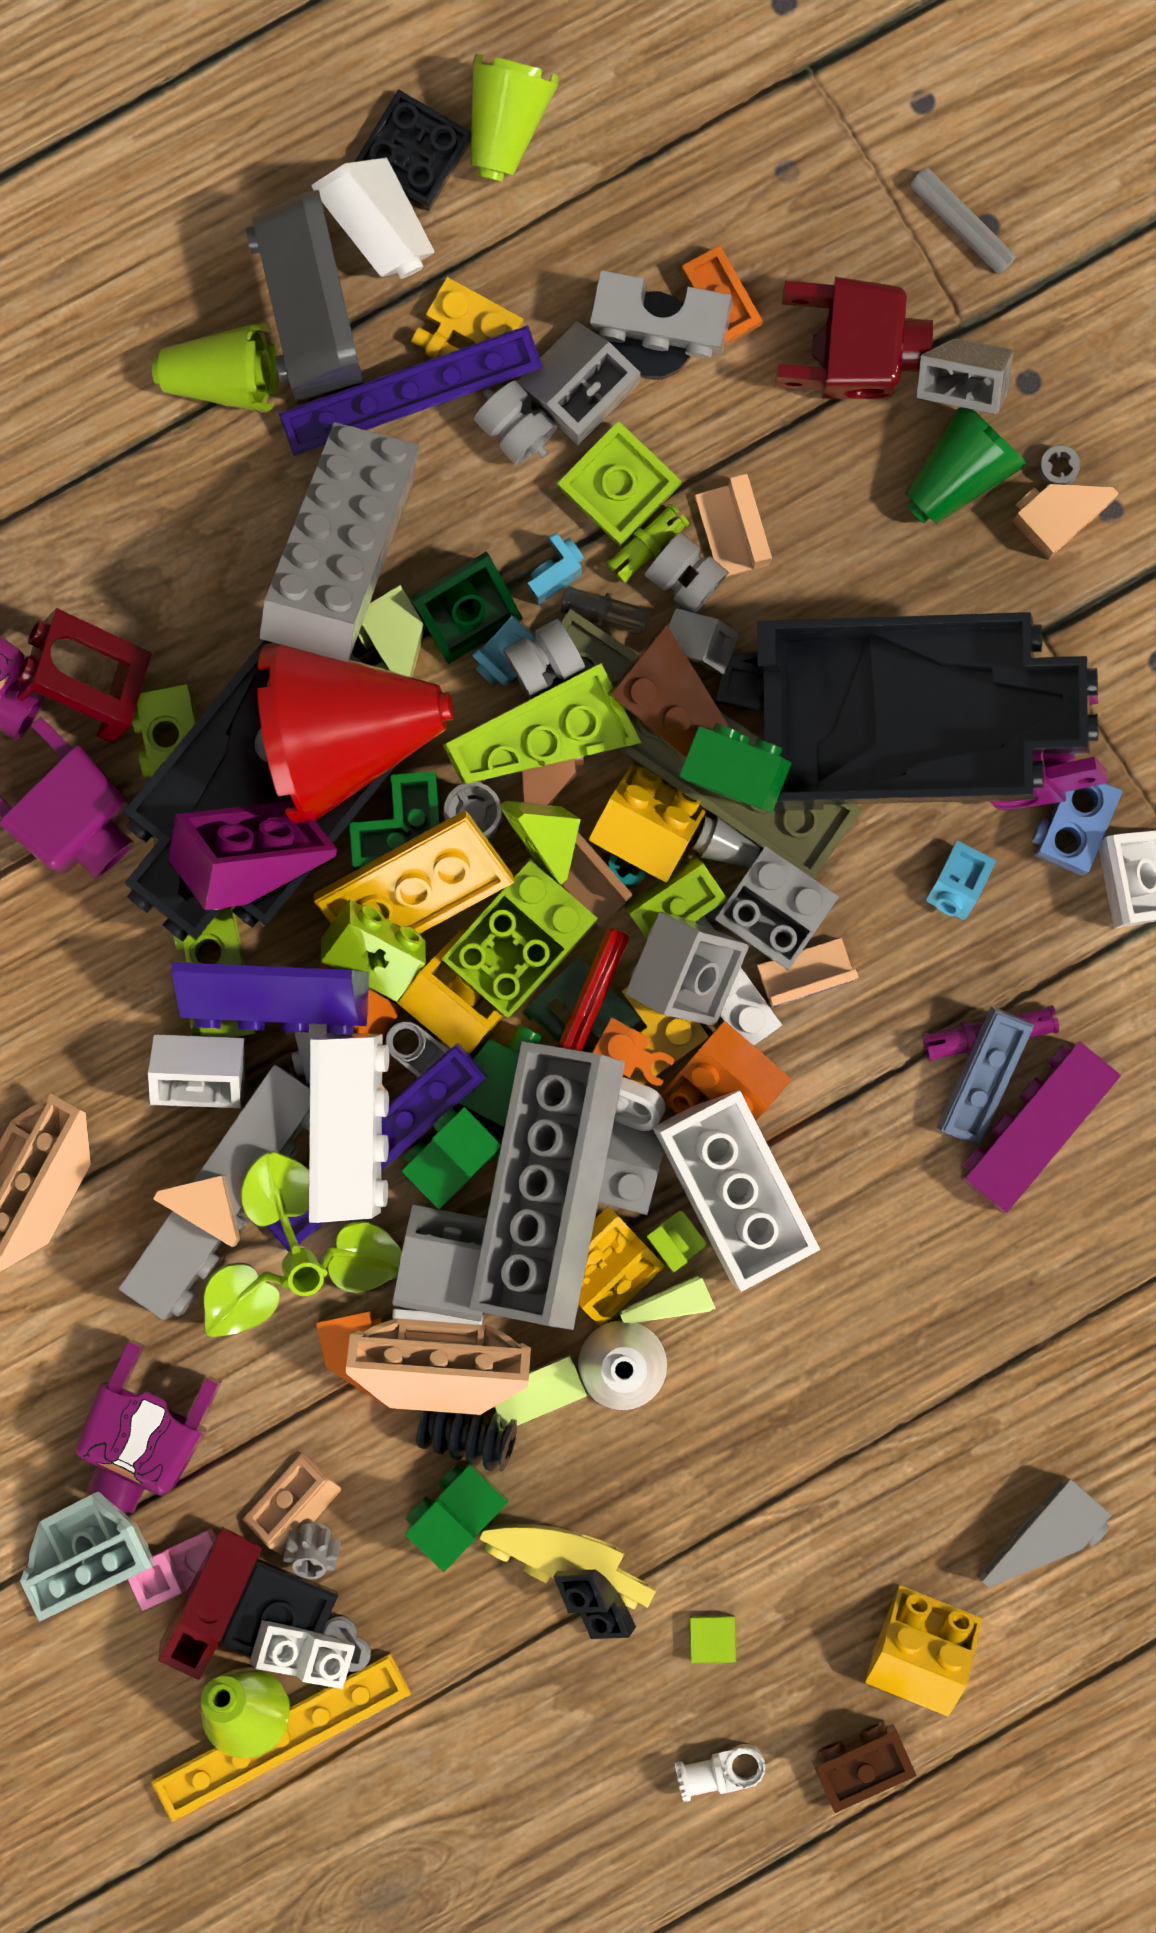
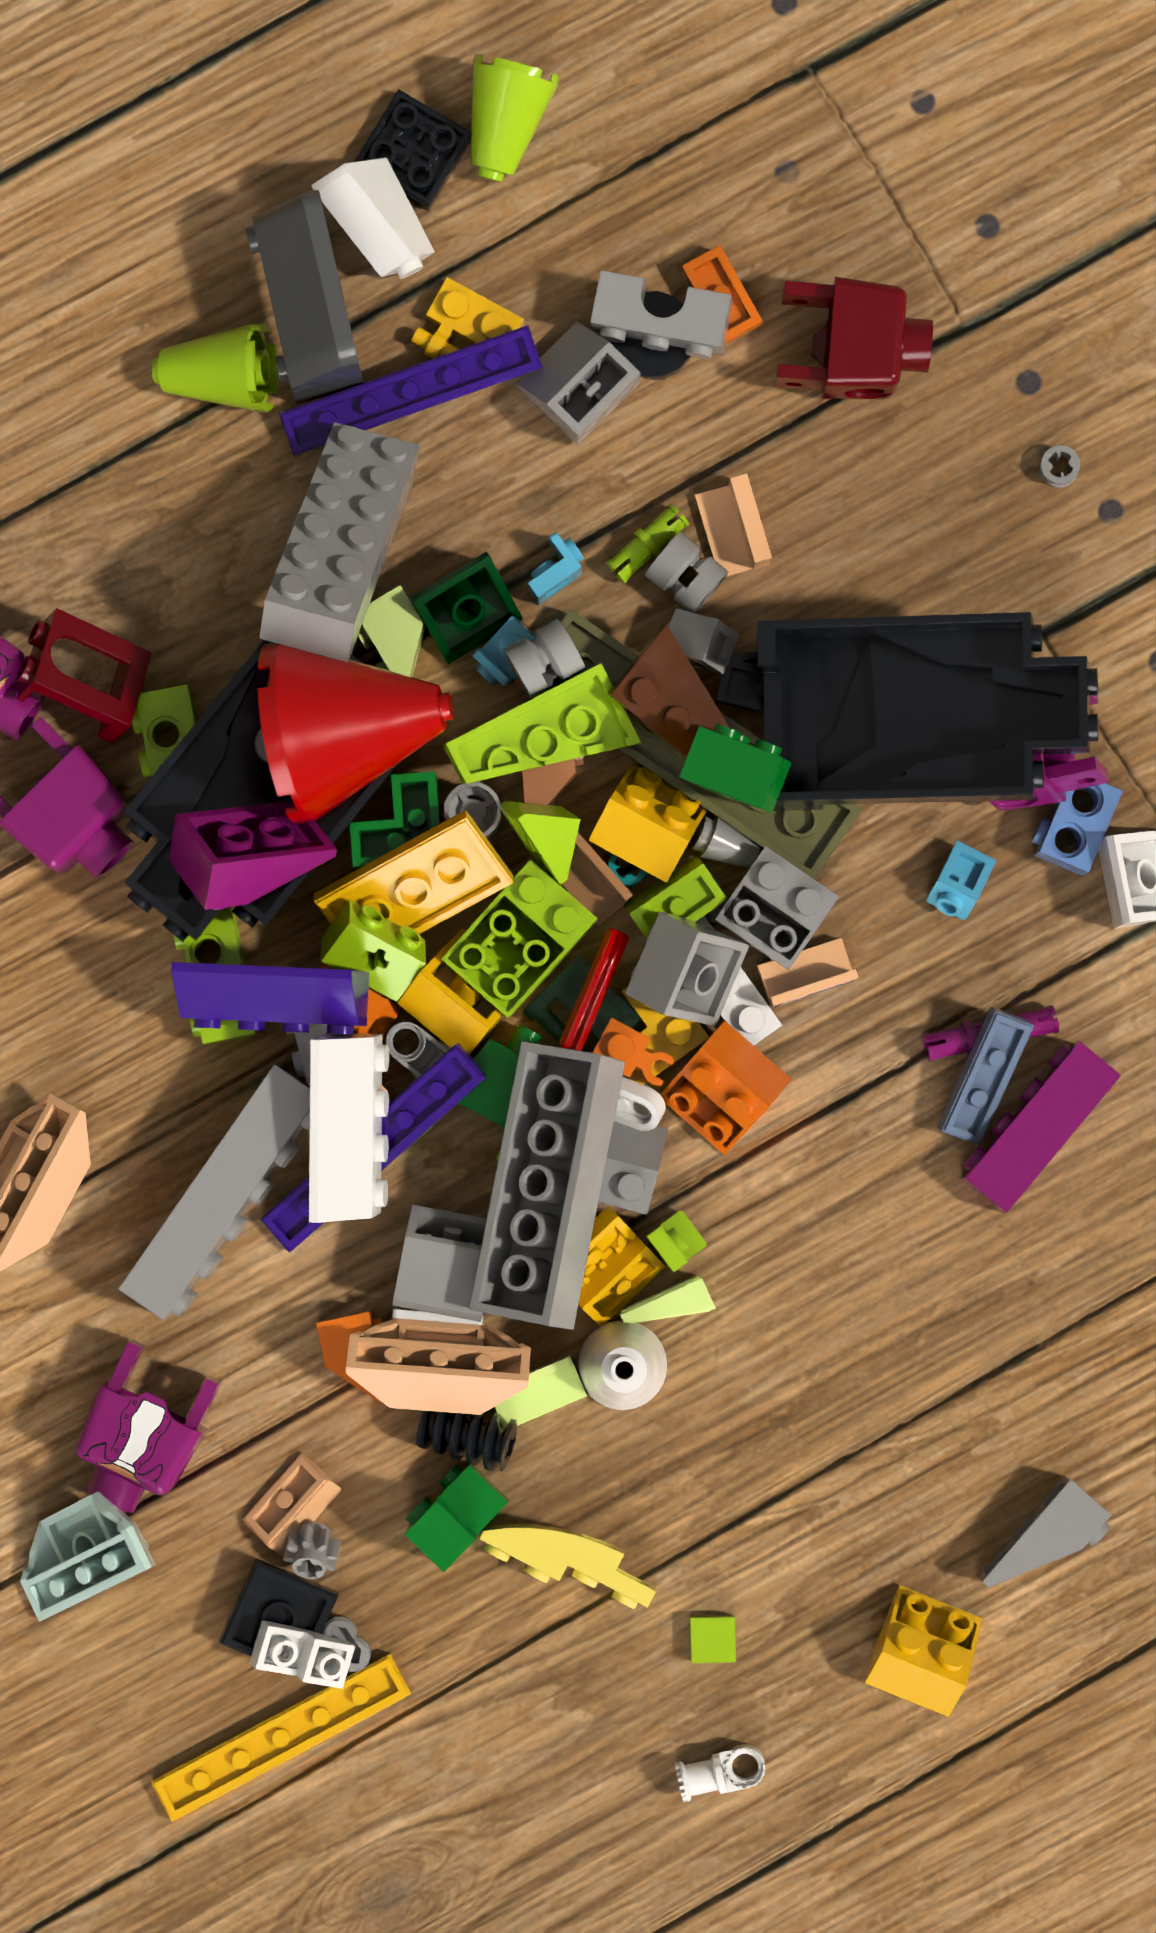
bright pink slope [128,1528,216,1611] -> none
white slope [148,1035,247,1108] -> none
light nougat slope [153,1176,240,1247] -> none
dark red slope [158,1527,262,1680] -> none
lime cone [201,1667,290,1758] -> none
lime plant [203,1151,402,1337] -> none
green brick [402,1107,501,1209] -> none
light grey wheel [474,380,558,466] -> none
black slope [553,1569,636,1639] -> none
lime plate [557,421,682,547] -> none
clear smoke axle [560,585,650,634] -> none
white slope [652,1090,820,1292] -> none
reddish brown bracket [812,1722,917,1813] -> none
green cone [905,407,1027,524] -> none
light grey axle [911,168,1015,274] -> none
light grey torso [917,339,1013,414] -> none
light nougat slope [1012,484,1119,560] -> none

